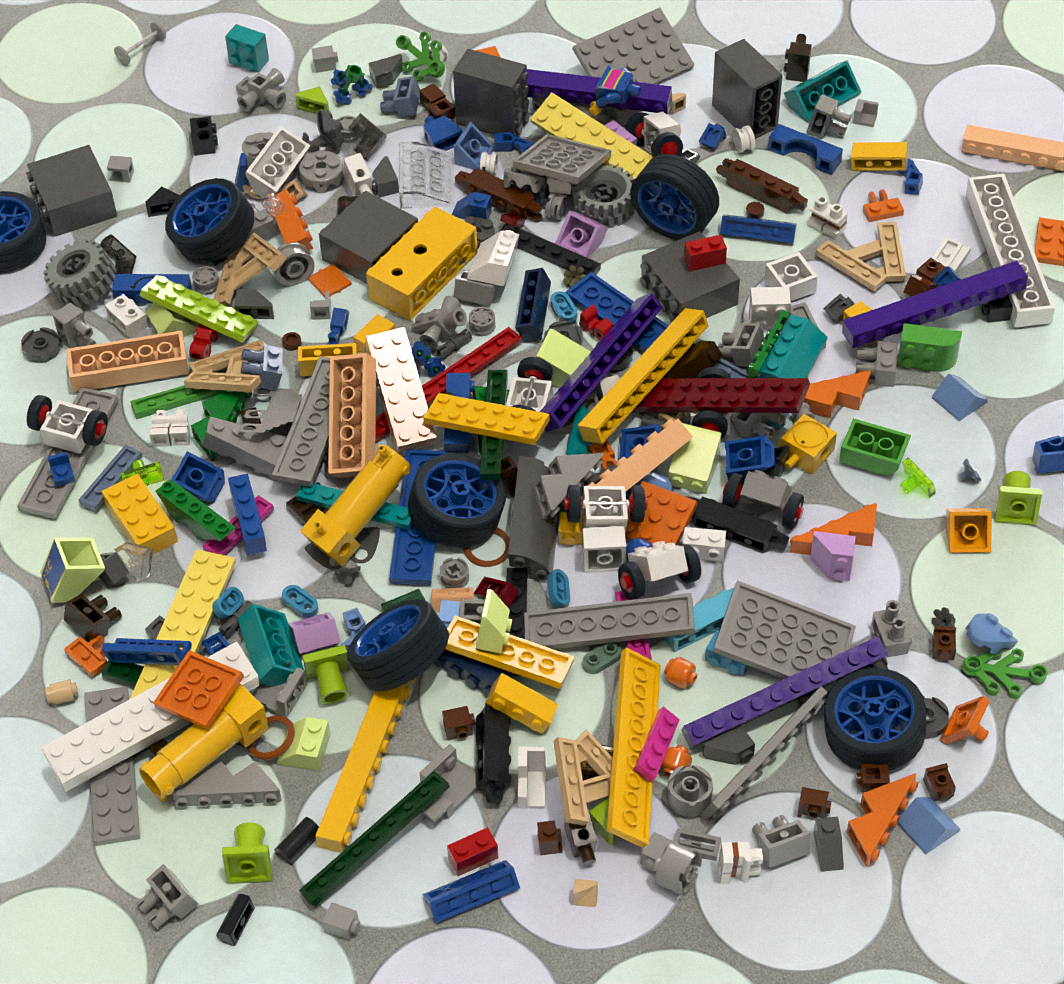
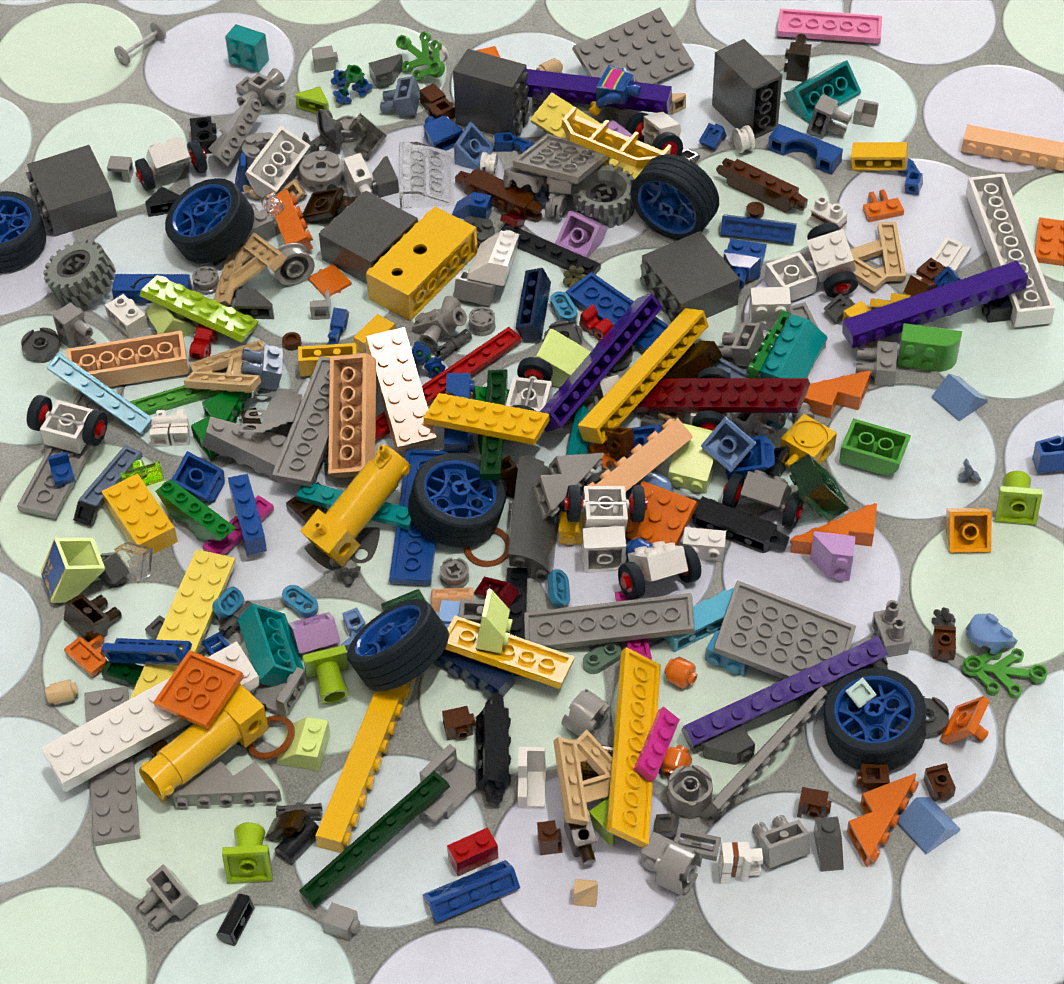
clear smoke brick [100,234,137,282] -> none
yellow brick [485,673,558,734] -> none
red brick [684,235,727,271] -> none
clear neon green tile [900,457,936,498] -> none
none -> medium azure plate [47,352,152,435]
none -> black tile [73,500,99,526]
none -> brick [135,136,208,191]
none -> light grey slope [208,96,263,166]
none -> dark brown slope [265,809,306,842]
none -> dark grey pin [276,802,323,818]
none -> dark brown tile [301,187,345,222]
none -> tan brick [536,58,563,73]
none -> yellow plate [561,107,672,168]
none -> light grey brick [561,689,610,736]
none -> reddish brown brick [605,426,634,459]
none -> flat silver tile [653,813,680,837]
none -> medium blue slope [701,416,756,472]
none -> blue plate [723,238,767,289]
none -> bright pink plate [777,8,882,44]
none -> clear green brick [788,454,850,521]
none -> white brick [807,223,858,298]
none -> light aqua tile [845,678,877,708]
none -> yellow slope [870,293,911,307]

